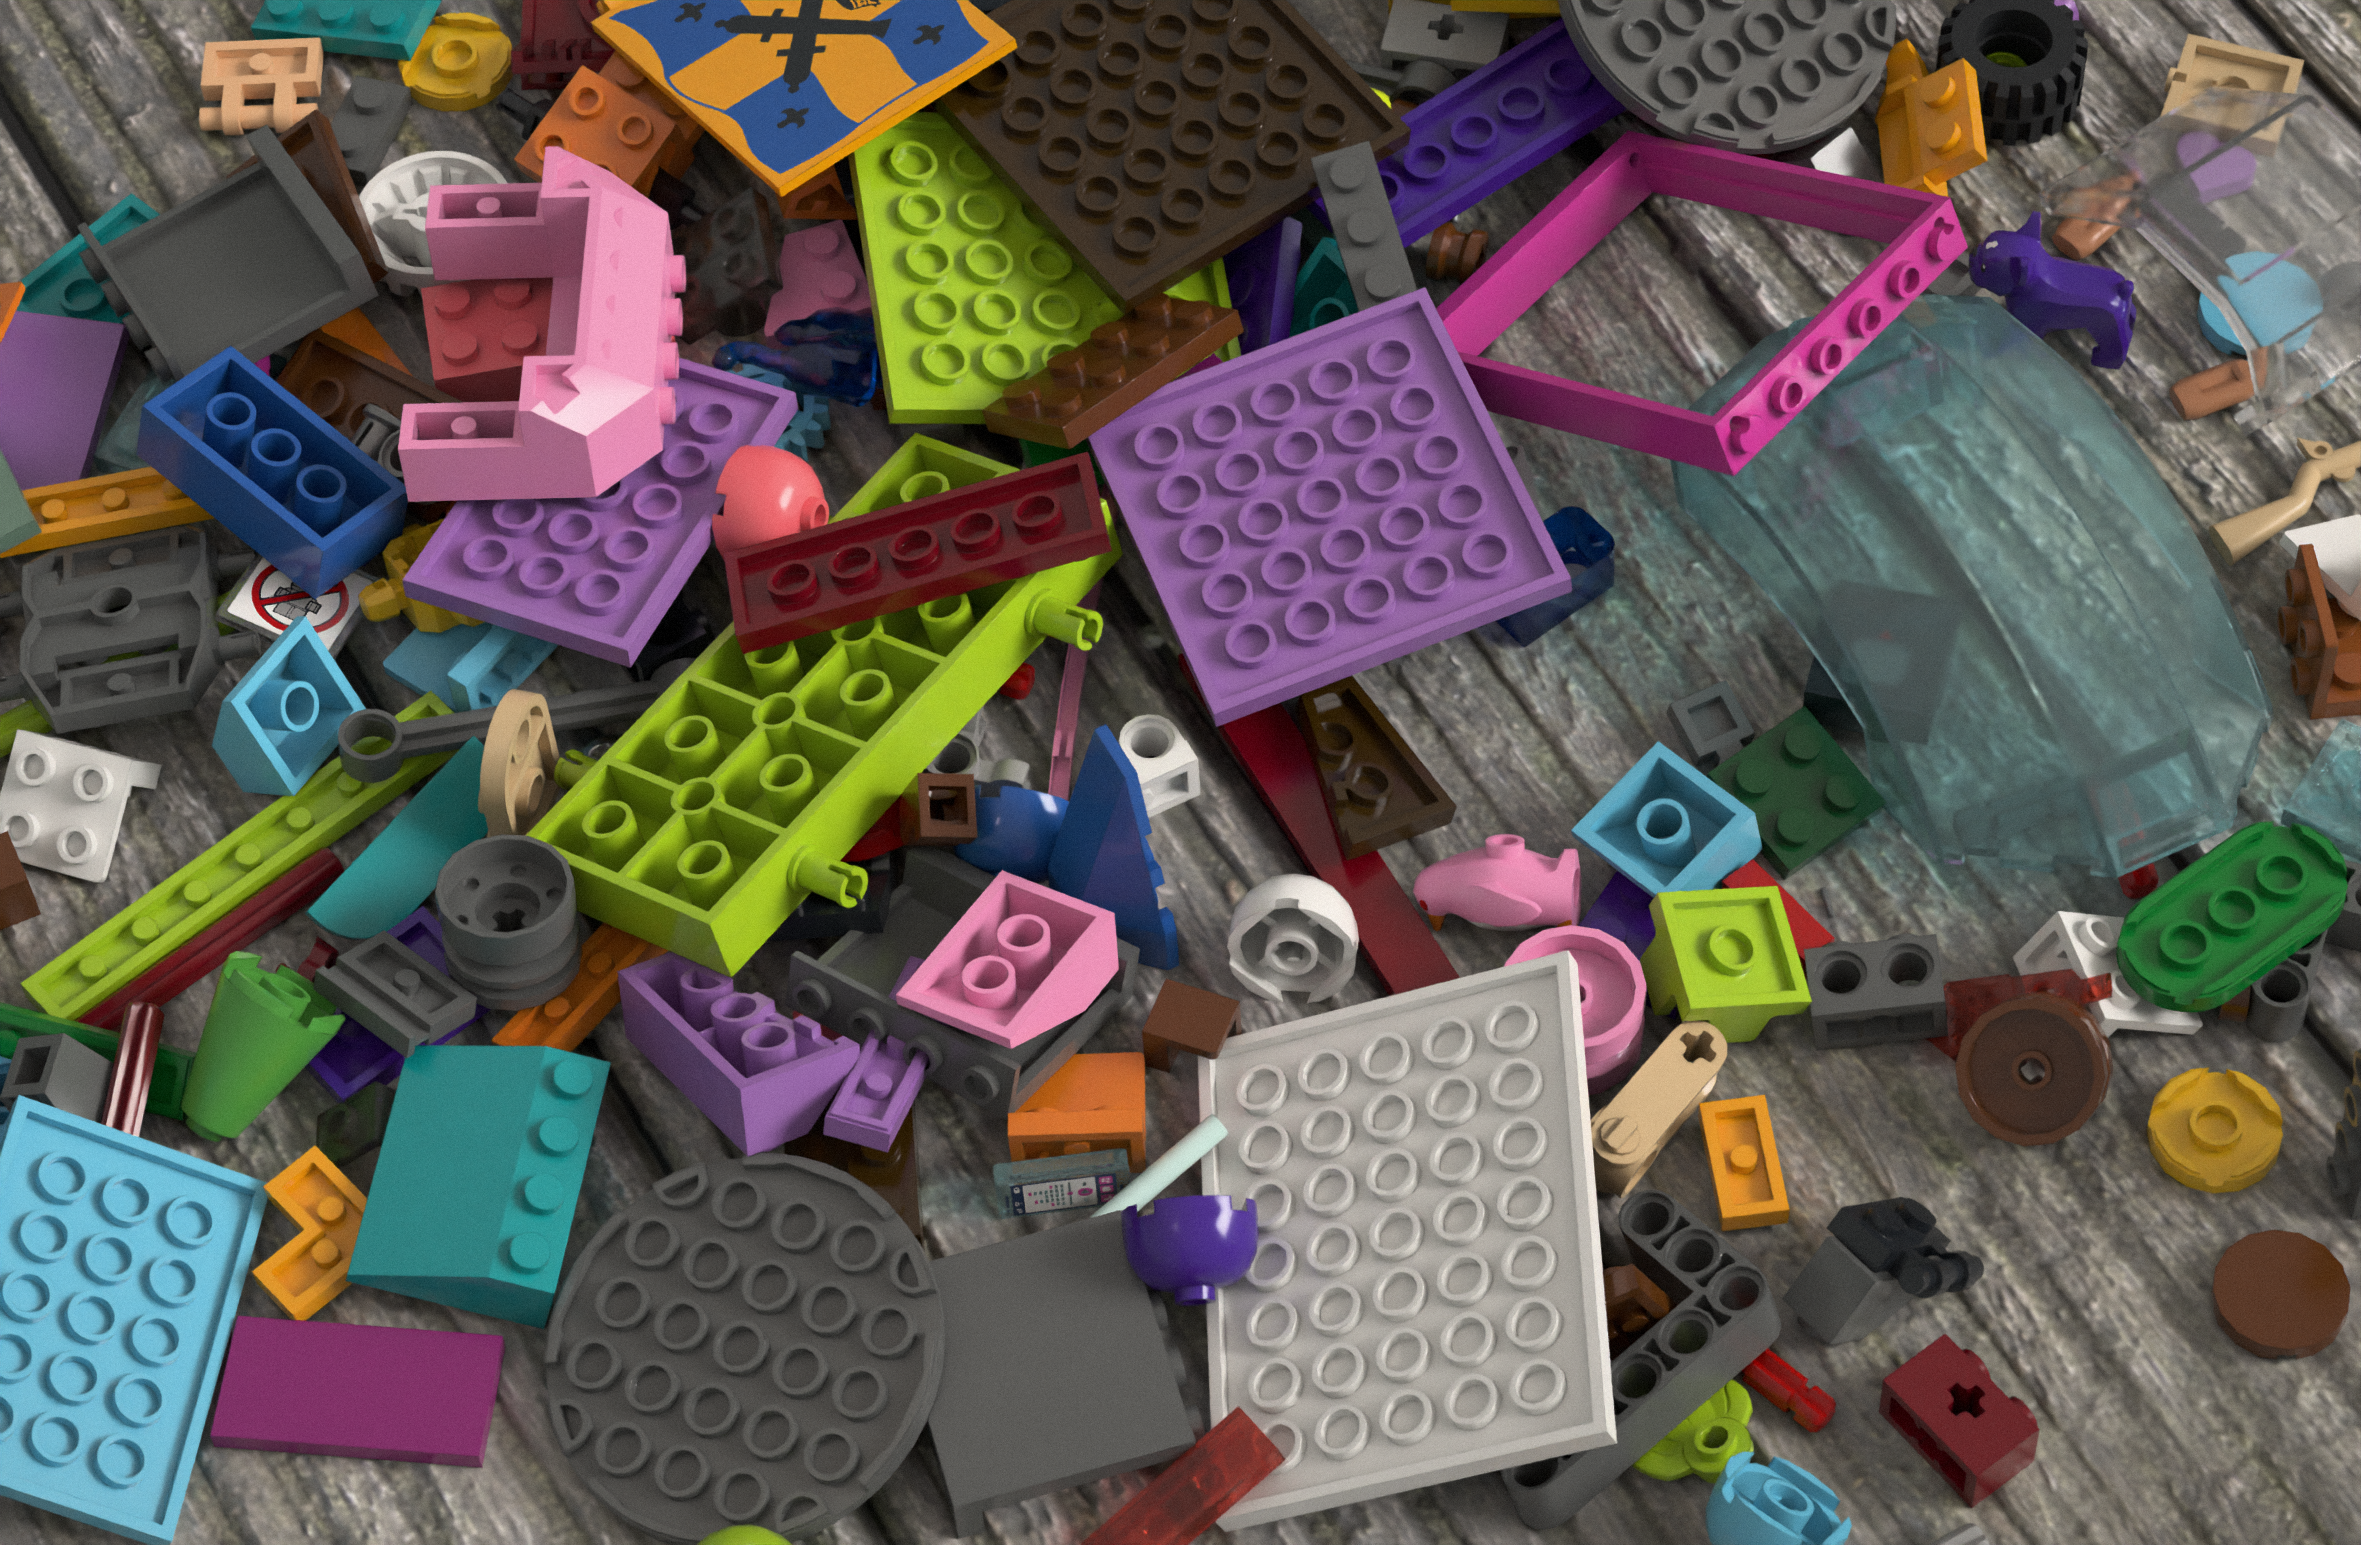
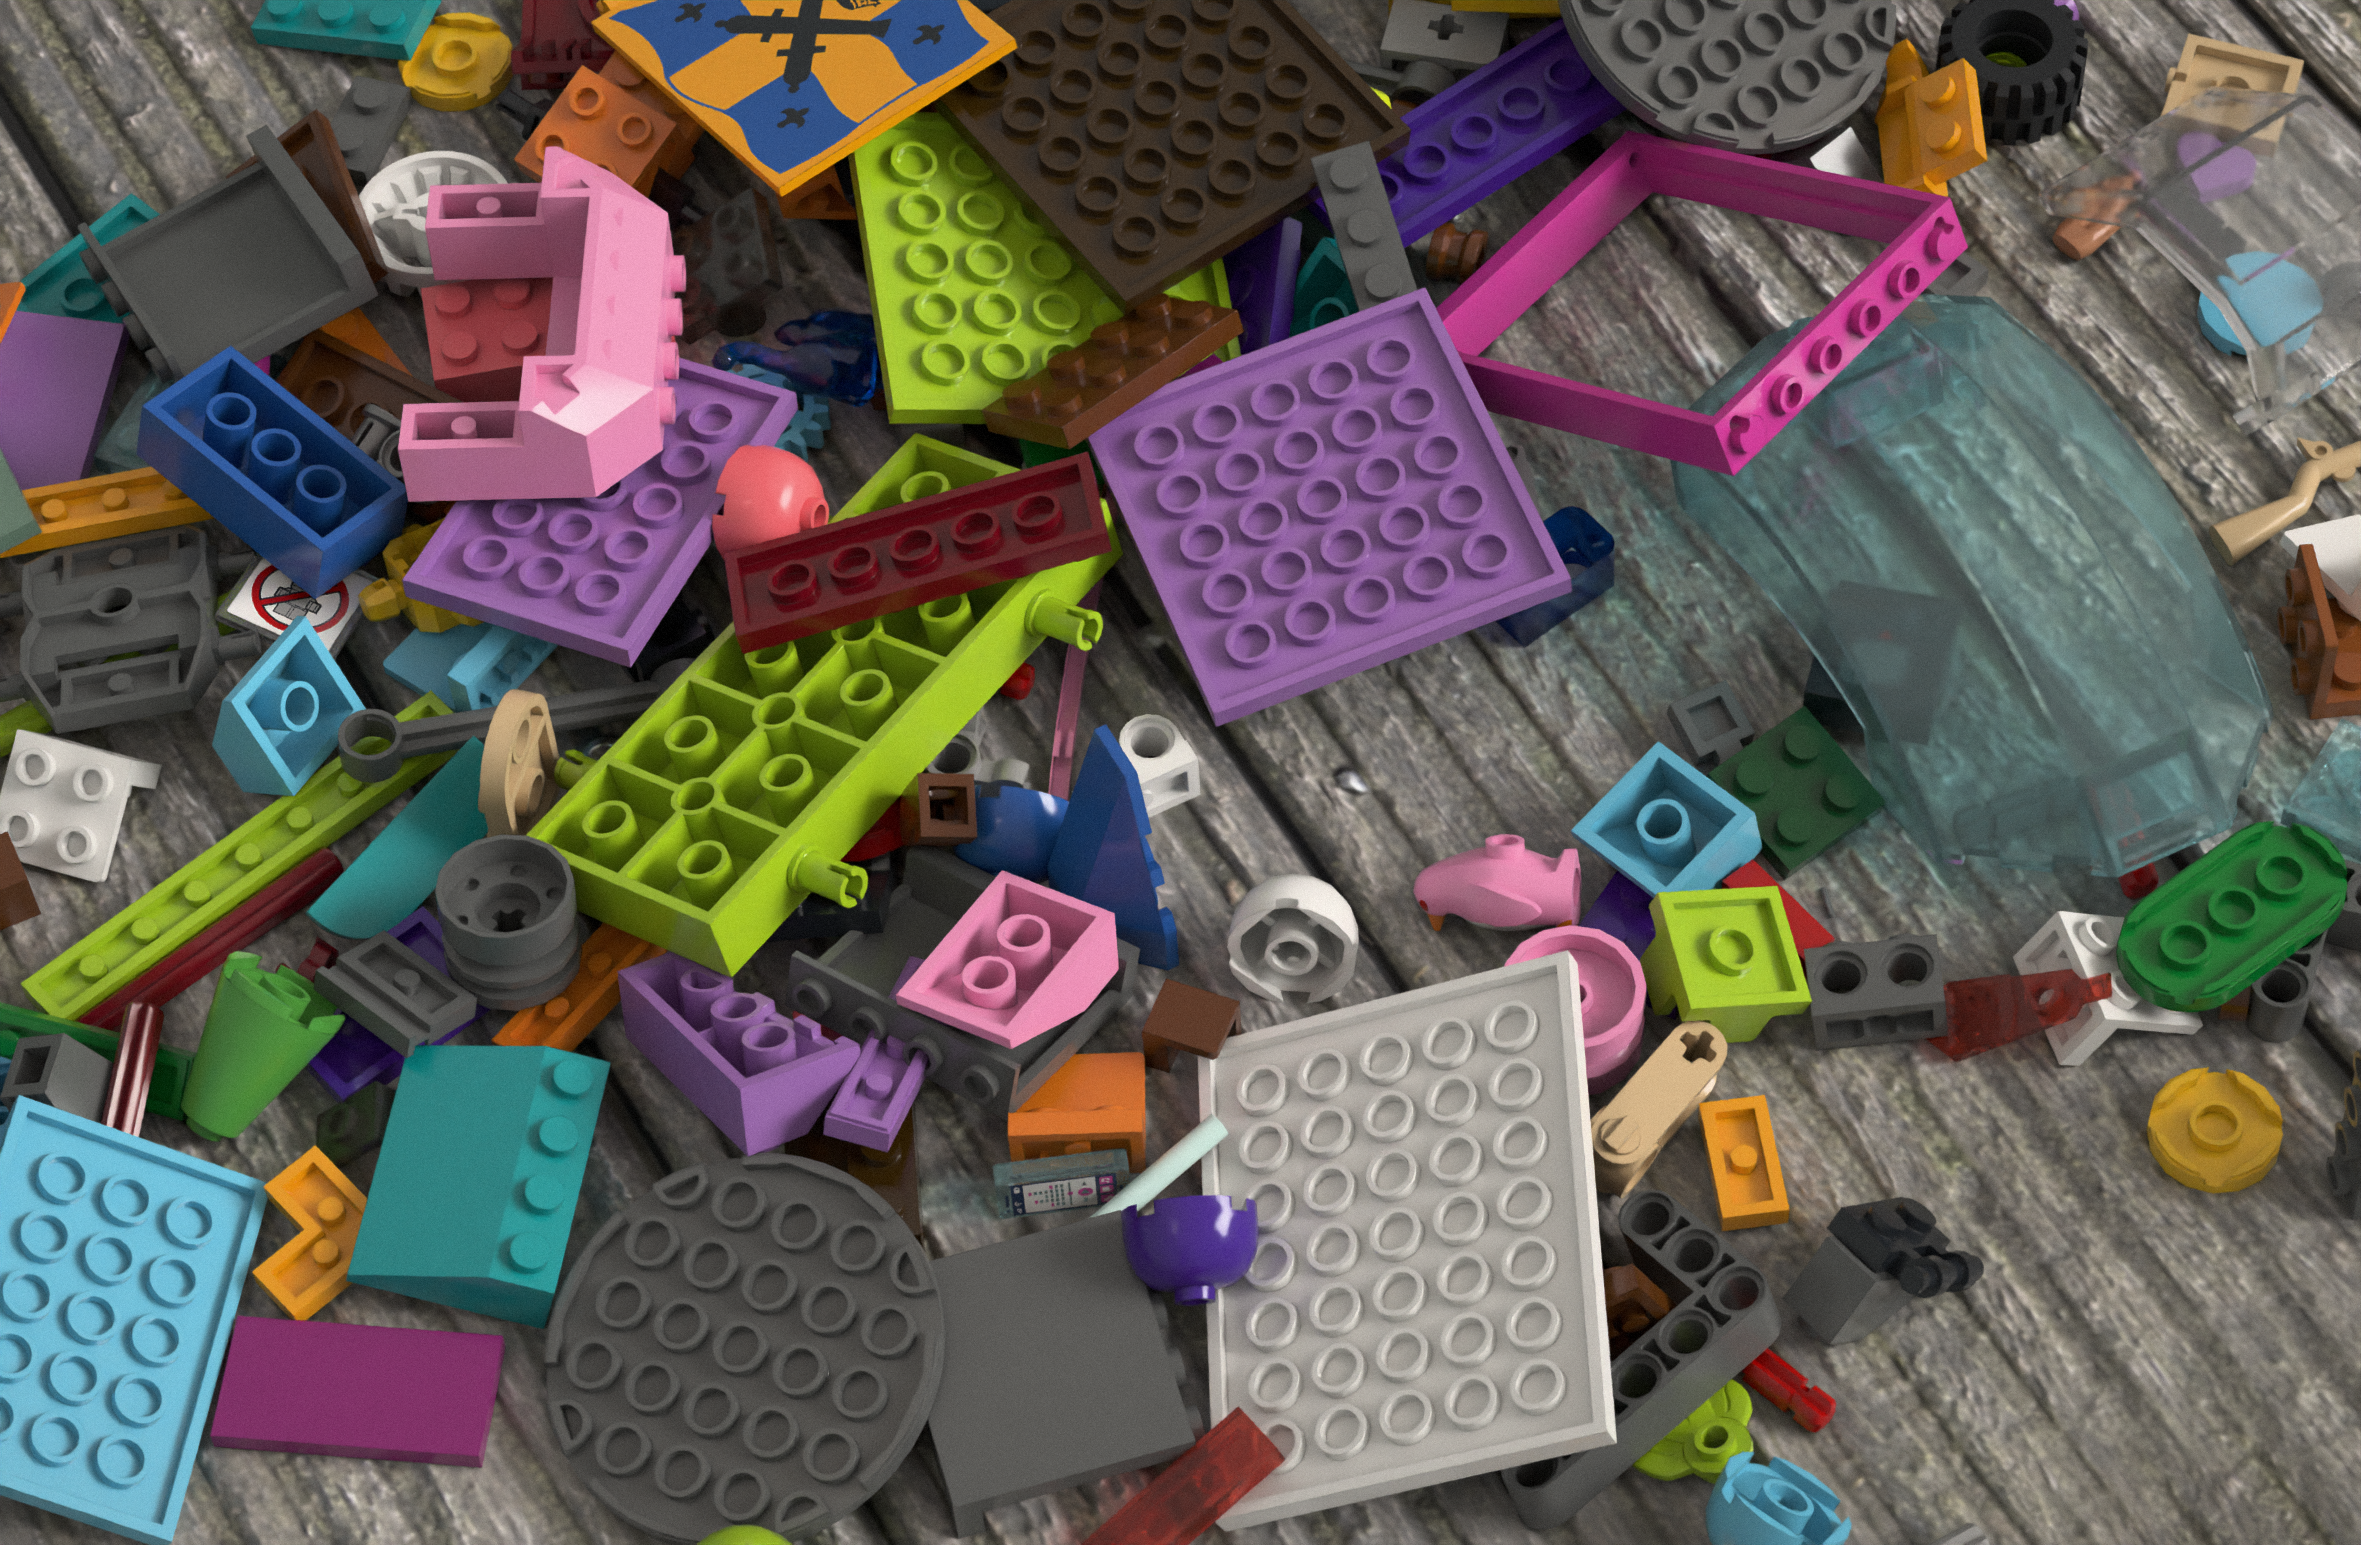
light nougat plate [199,38,324,136] -> none
bright pink wing [764,219,874,352] -> none
dark red tile [1178,653,1460,996] -> none
dark brown wing [1295,676,1457,861] -> none
dark red brick [1879,1333,2040,1508] -> none
reddish brown wheel [1955,991,2113,1146] -> none
dark purple animal [1968,211,2137,370] -> none
nougat piece [2169,358,2283,420] -> none
reddish brown tile [2211,1229,2351,1360] -> none

